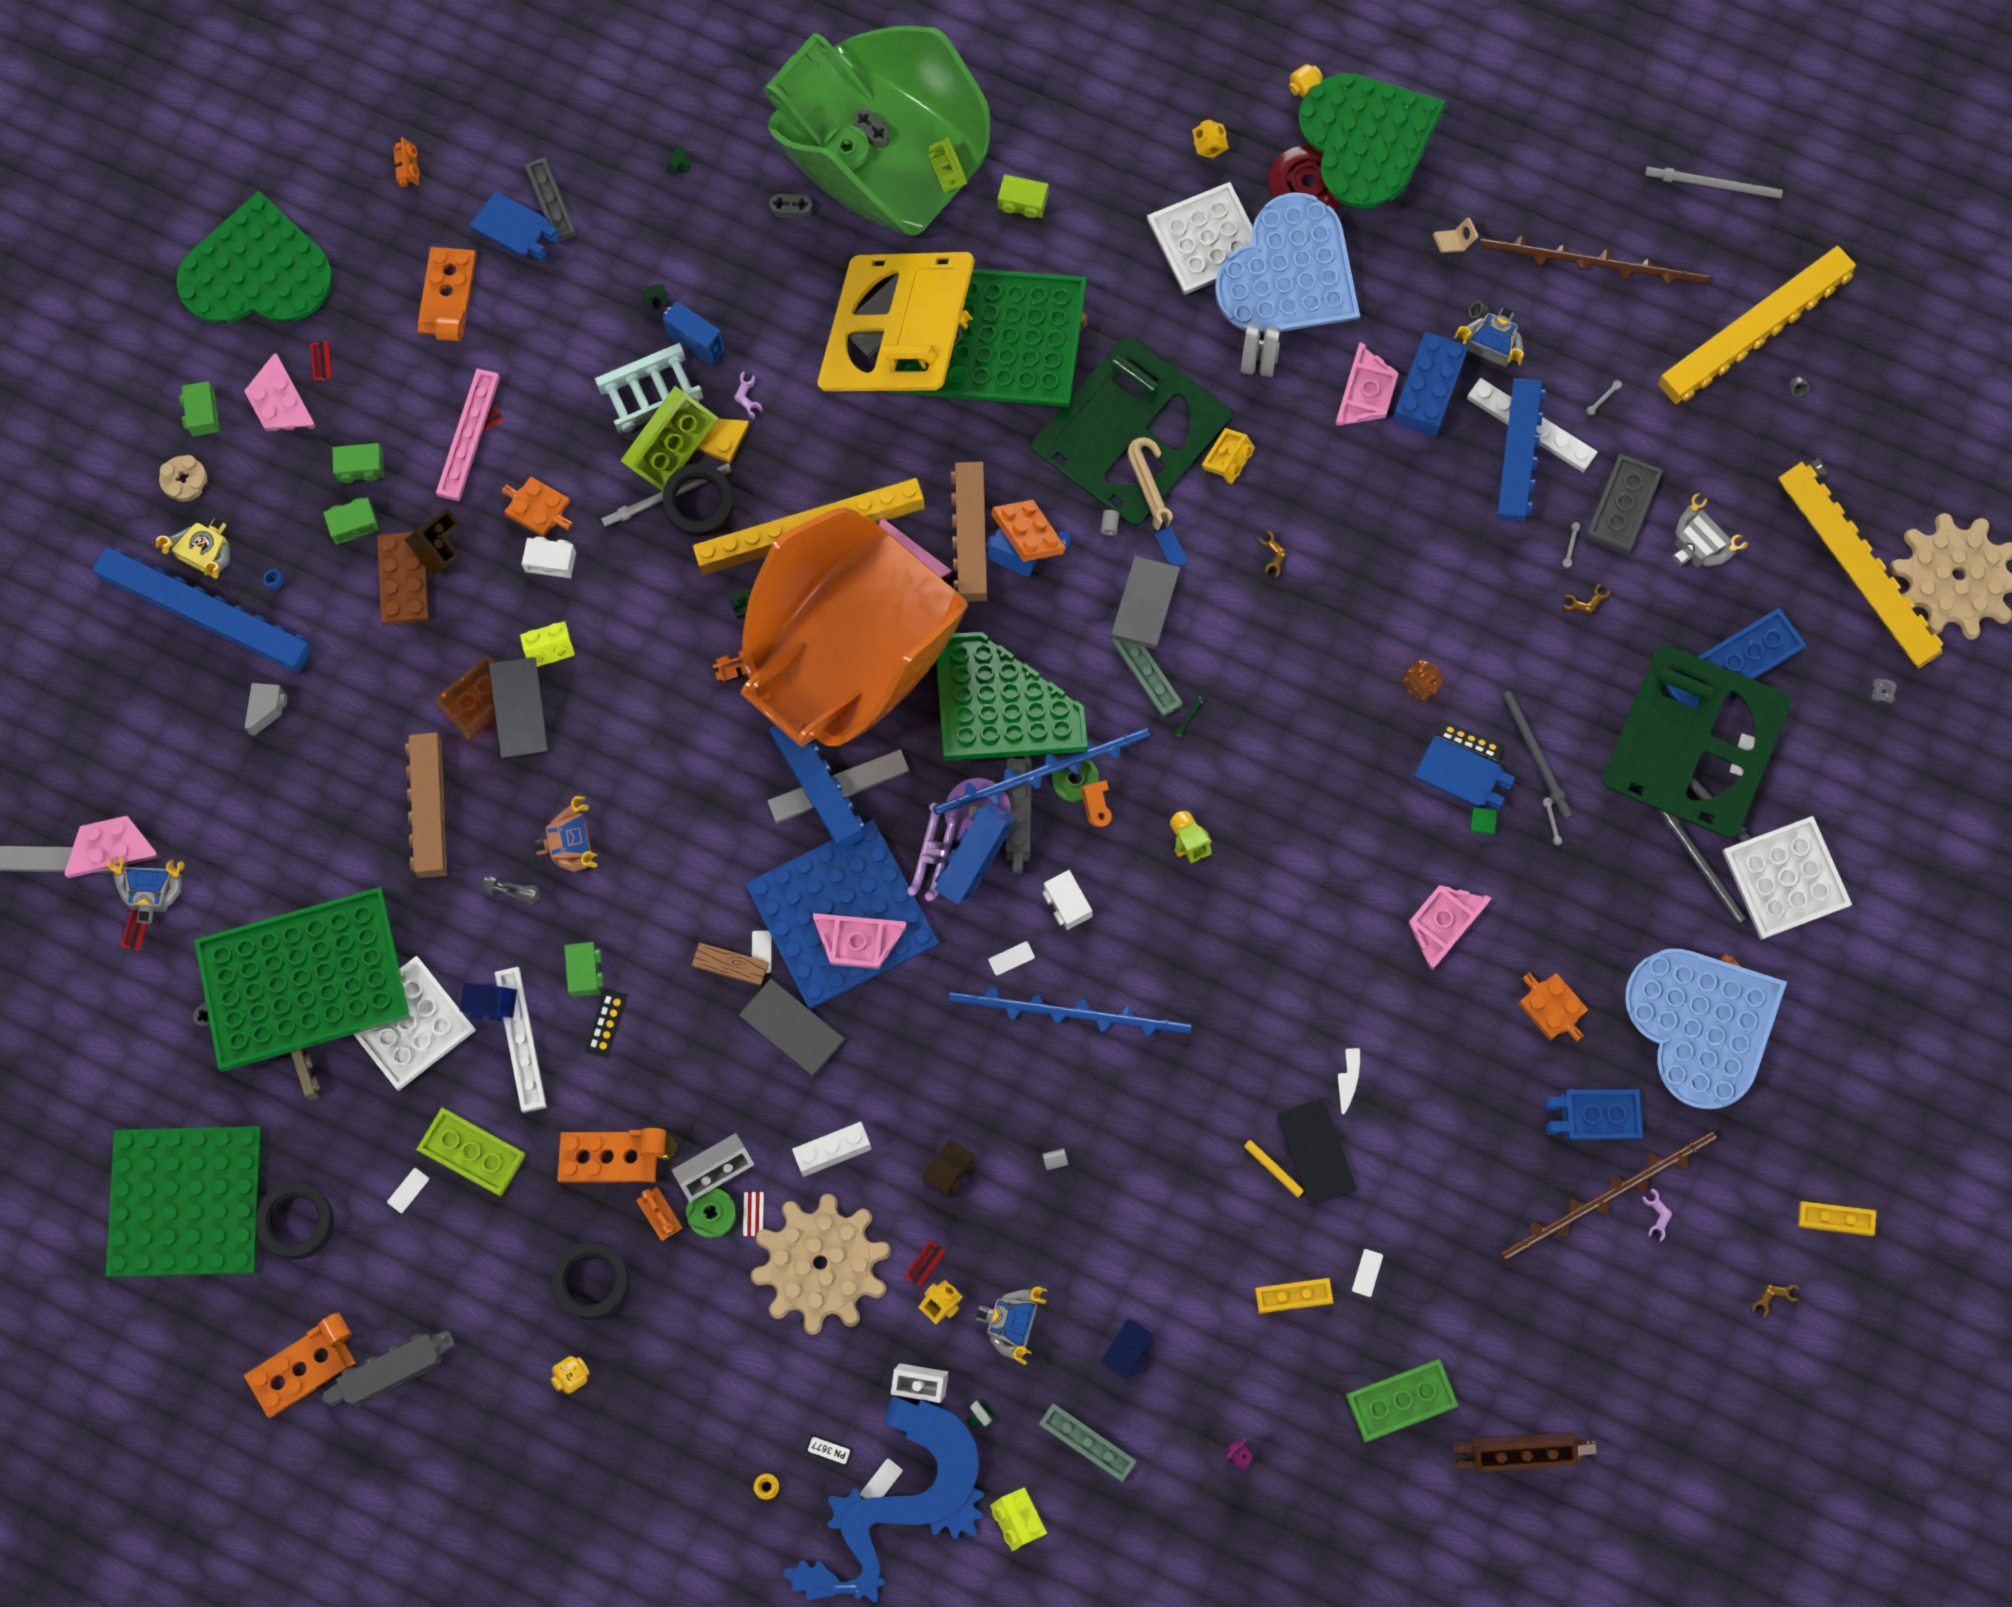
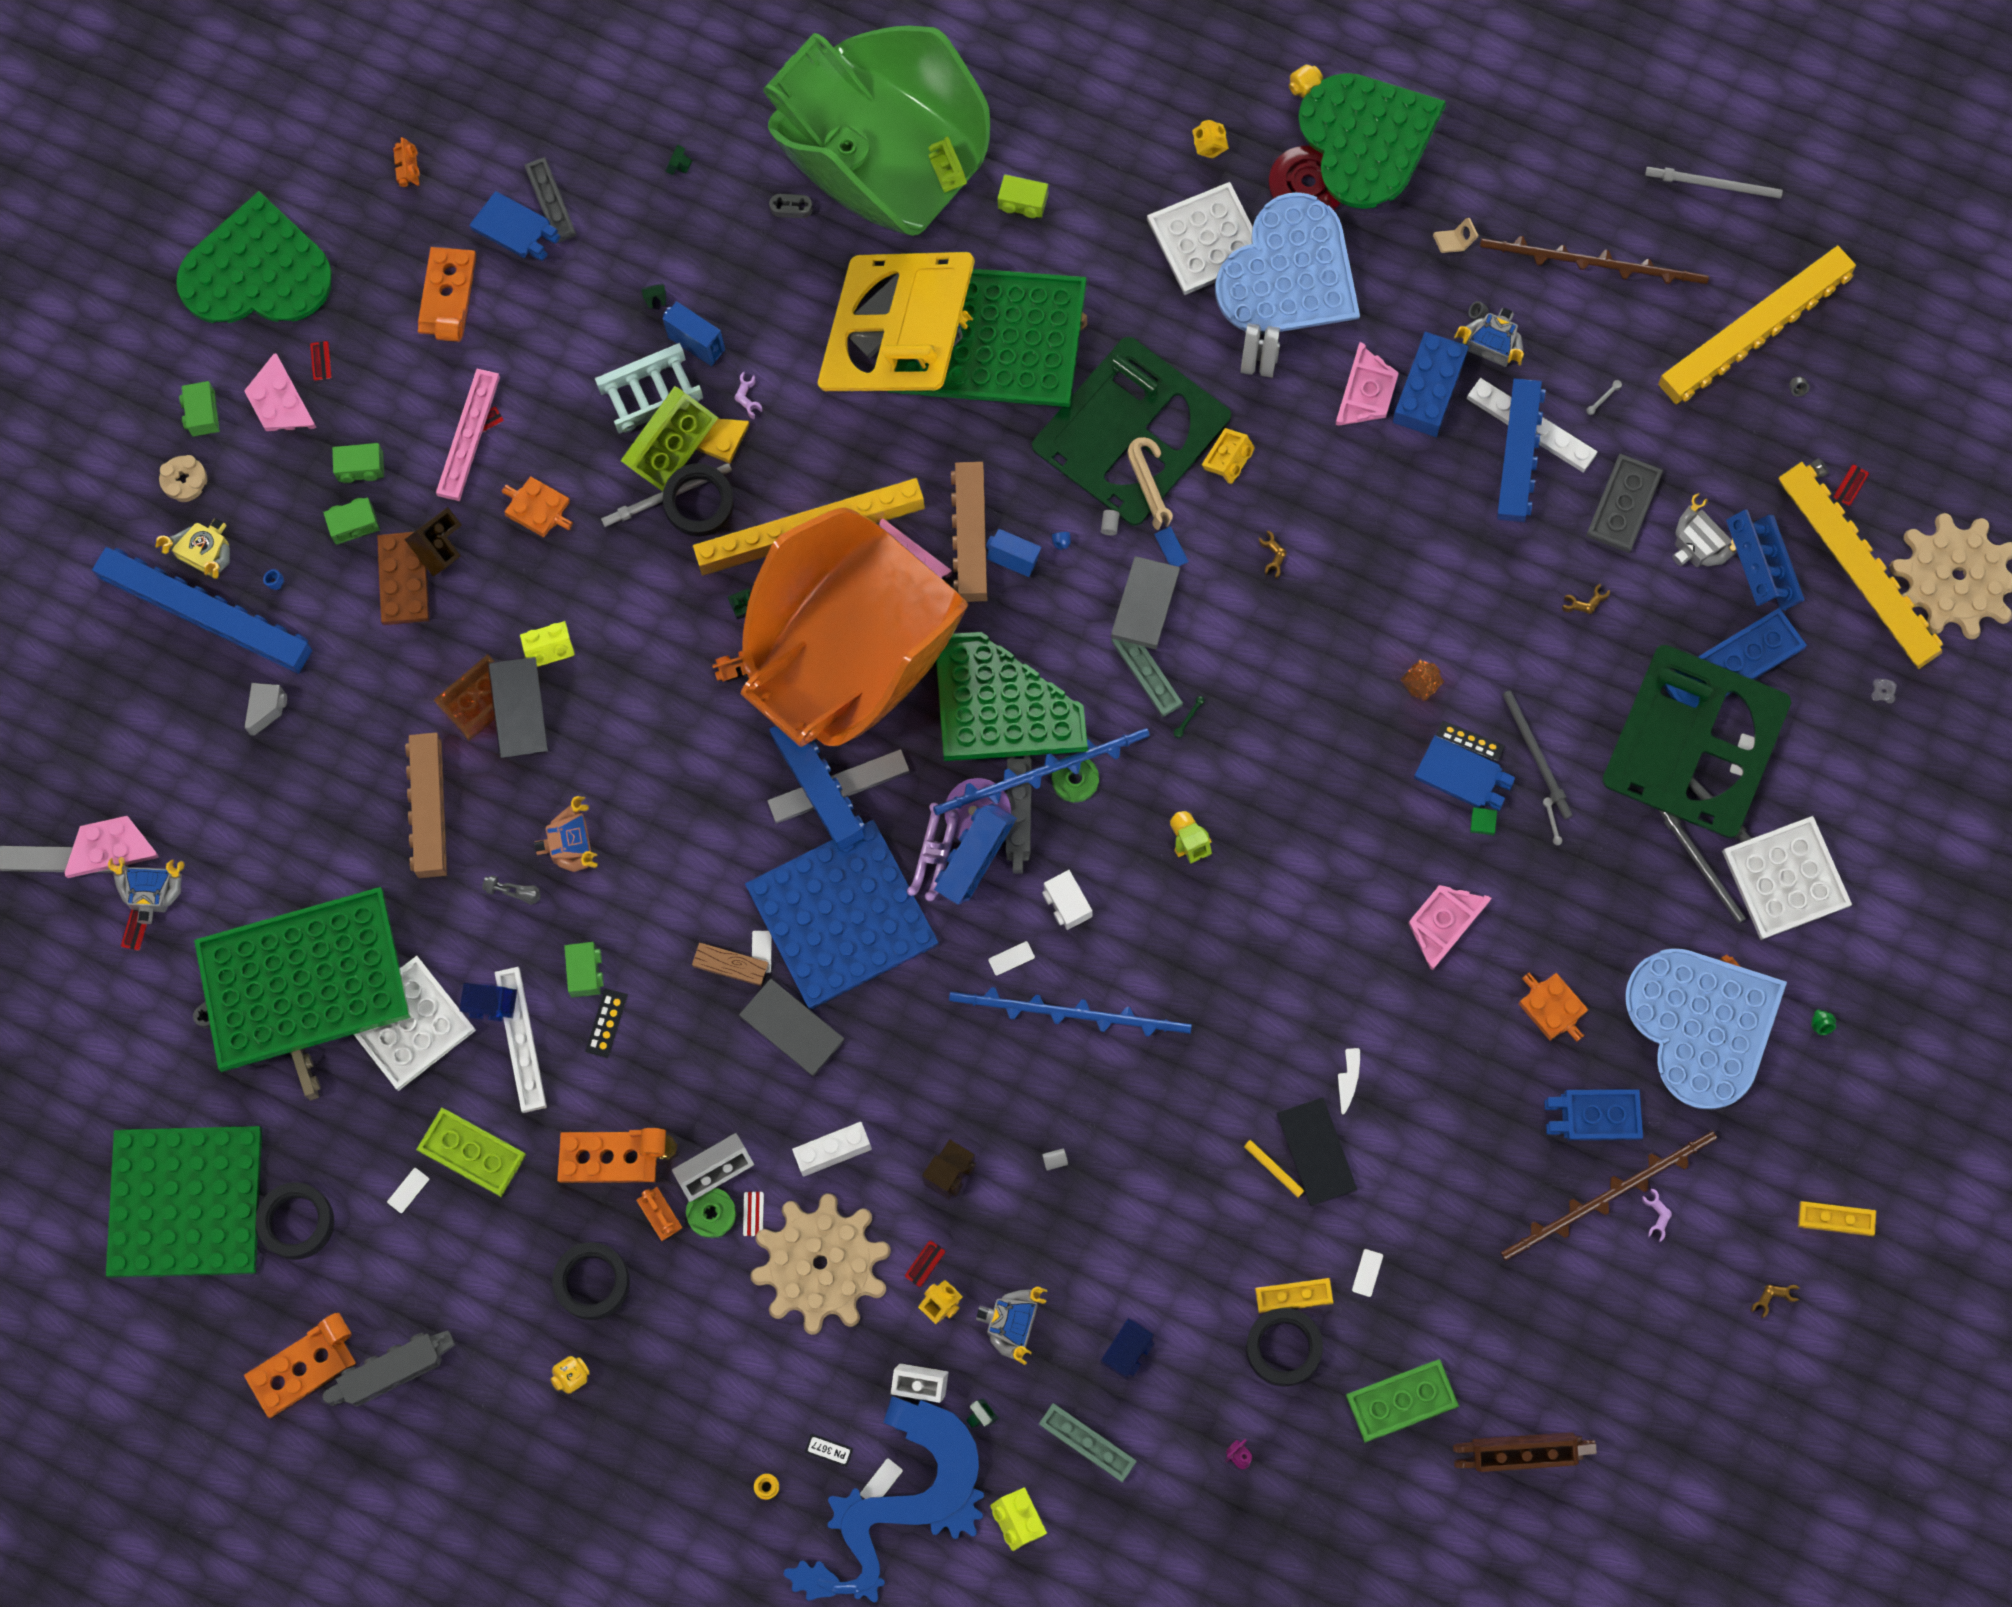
white brick [522,537,576,578] -> none
bright pink wing [813,913,907,969] -> none
dark grey beam [853,109,889,147] -> none
orange plate [991,500,1066,562] -> none
orange leg [1080,780,1112,827] -> none
light grey hinge [1562,522,1581,569] -> none
none -> black tyre [1246,1308,1323,1387]
none -> blue fence [1726,509,1805,610]
none -> green plate [1811,1009,1836,1035]
none -> sticker [1834,465,1869,506]

